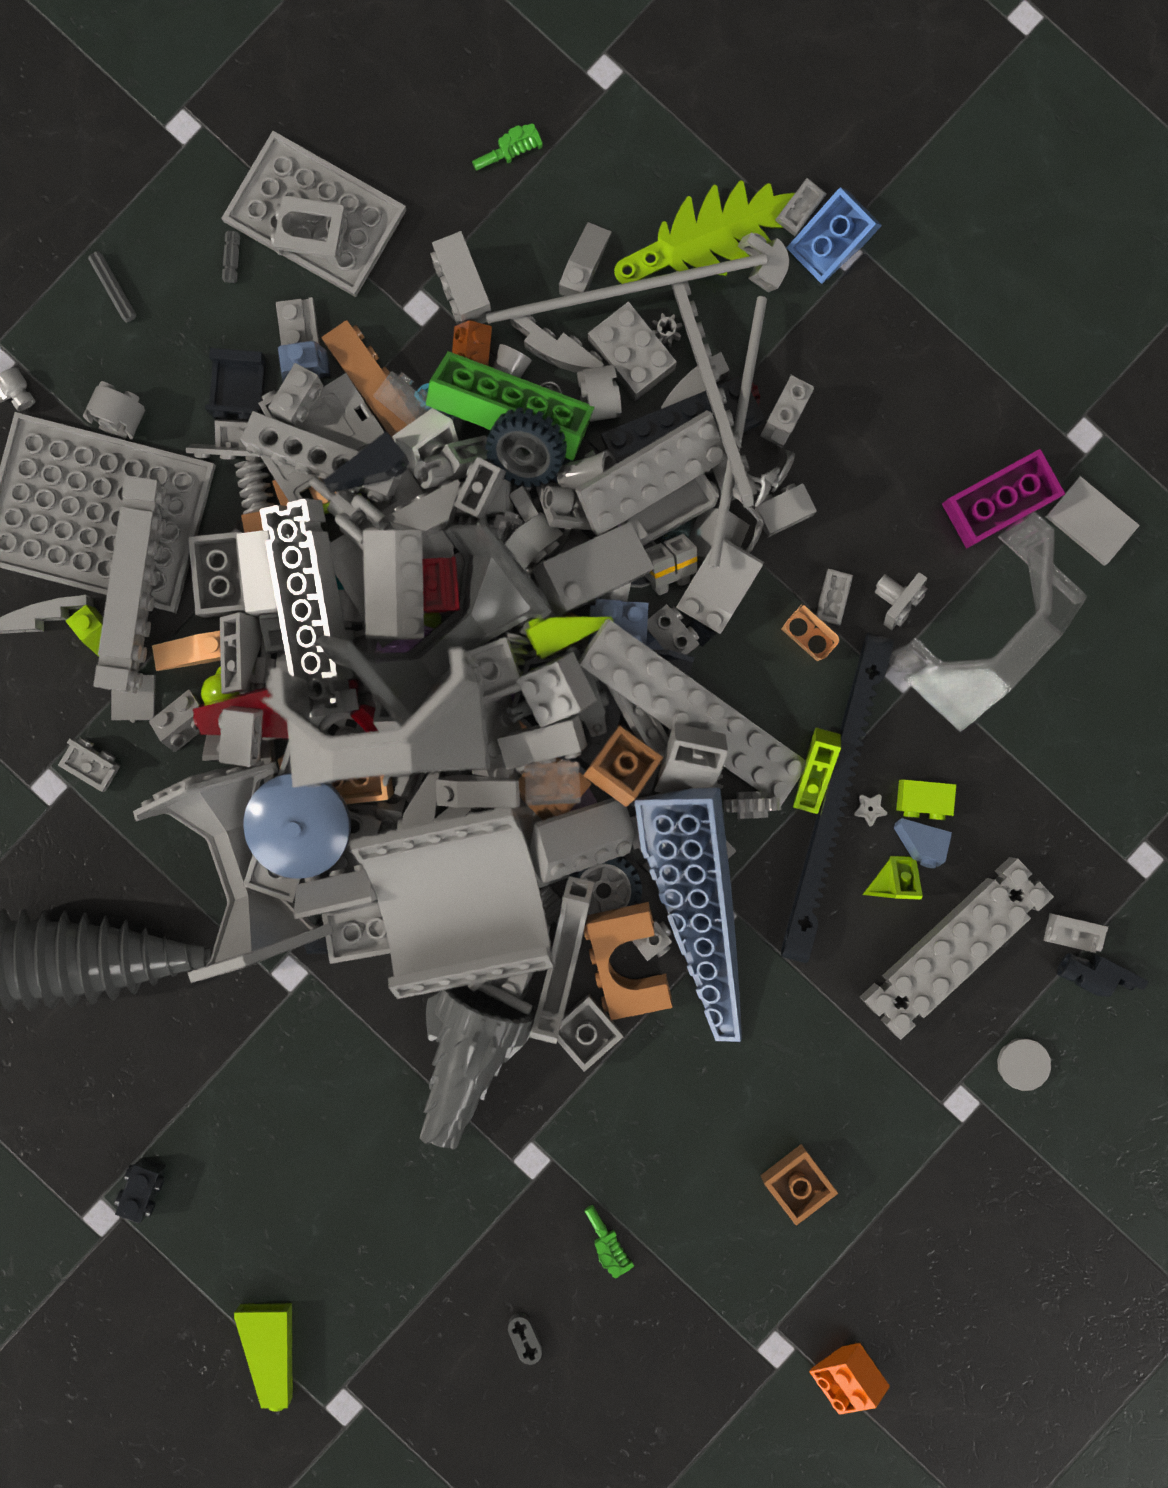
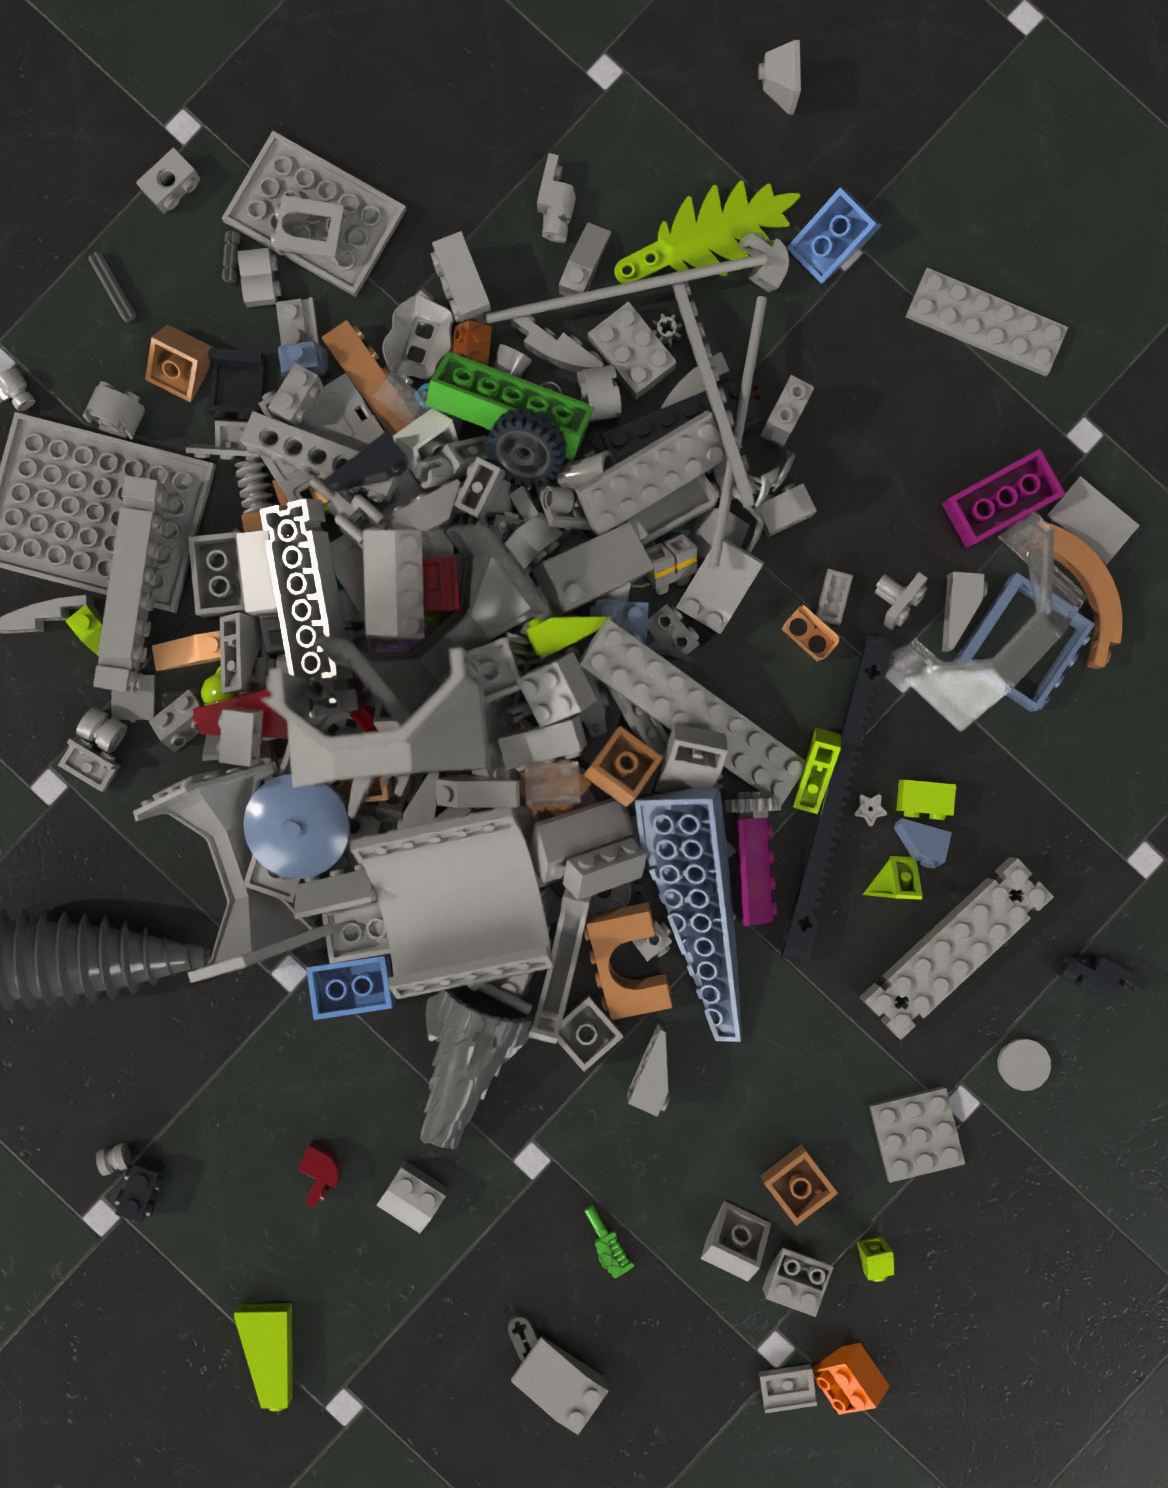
bright green piece [472,124,542,171] -> none
light grey plate [775,178,827,236] -> none
light grey hinge [1043,913,1108,953] -> none
none -> light grey wheel [76,706,127,753]
none -> light grey wheel [96,1143,132,1176]
none -> light grey brick [136,147,201,214]
none -> medium nougat slope [145,324,213,402]
none -> light grey brick [238,248,282,307]
none -> dark red brick [297,1140,342,1207]
none -> medium blue brick [306,954,396,1020]
none -> light grey slope [348,776,376,818]
none -> light grey slope [377,1160,448,1233]
none -> light grey piece [382,295,454,379]
none -> light grey slope [511,1336,609,1435]
none -> light grey plate [537,153,576,243]
none -> light grey brick [563,838,647,900]
none -> light grey slope [627,1022,670,1117]
none -> light grey slope [701,1201,771,1281]
none -> magenta slope [733,818,777,926]
none -> light grey slope [758,40,801,114]
none -> light grey plate [759,1364,817,1413]
none -> light grey slope [762,1247,833,1317]
none -> lime slope [857,1236,894,1282]
none -> light grey plate [869,1086,965,1183]
none -> light grey plate [905,267,1068,377]
none -> light grey slope [942,572,987,652]
none -> sand blue window [954,573,1095,712]
none -> medium nougat arch [1027,521,1122,669]

